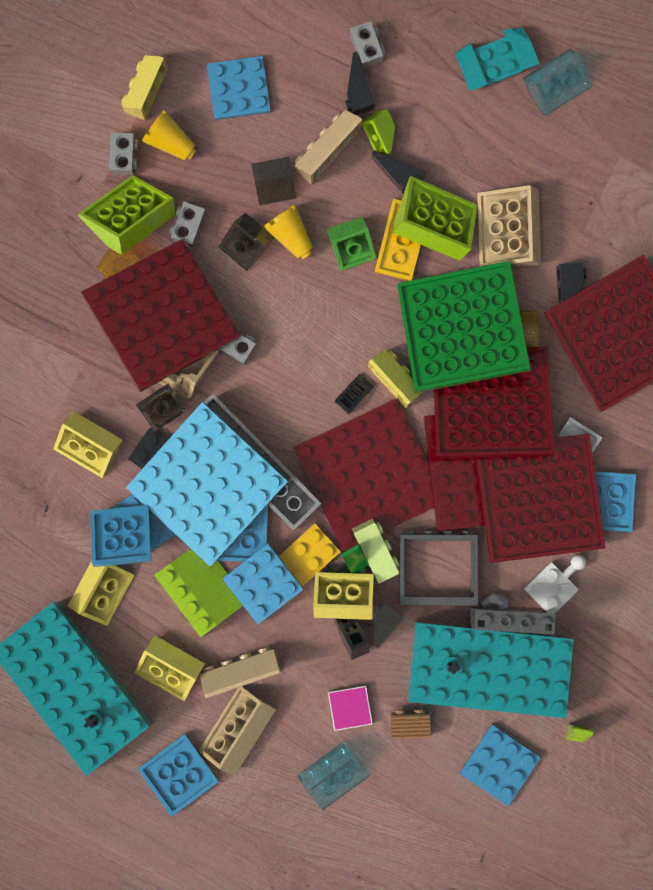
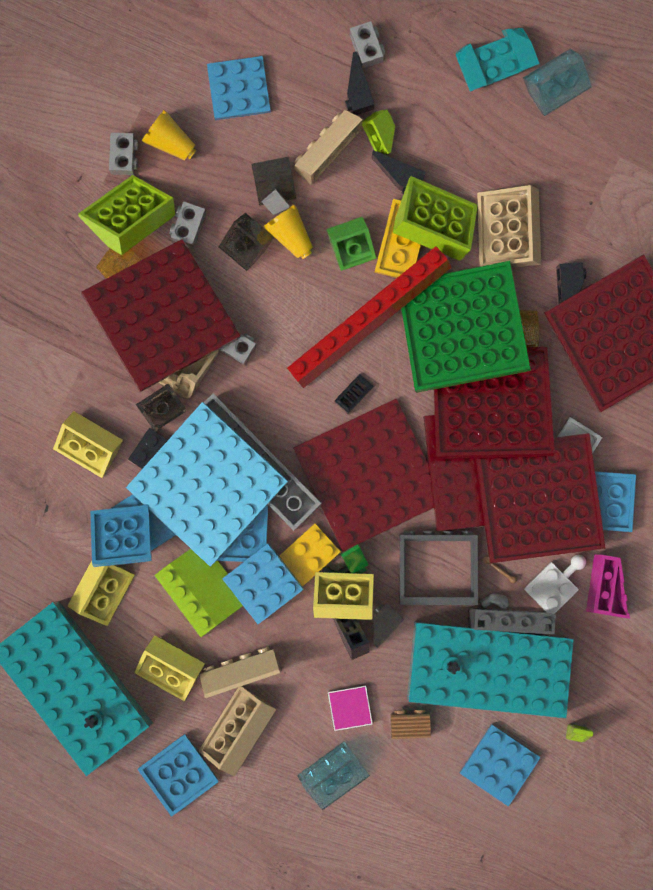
light yellow slope [121,55,167,120] -> none
yellowish green brick [352,519,400,584] -> none
light yellow slope [368,349,424,408] -> none
none -> light grey slope [261,189,290,215]
none -> red brick [287,246,452,388]
none -> medium nougat hinge [483,556,517,584]
none -> dark pink wedge [586,554,630,619]

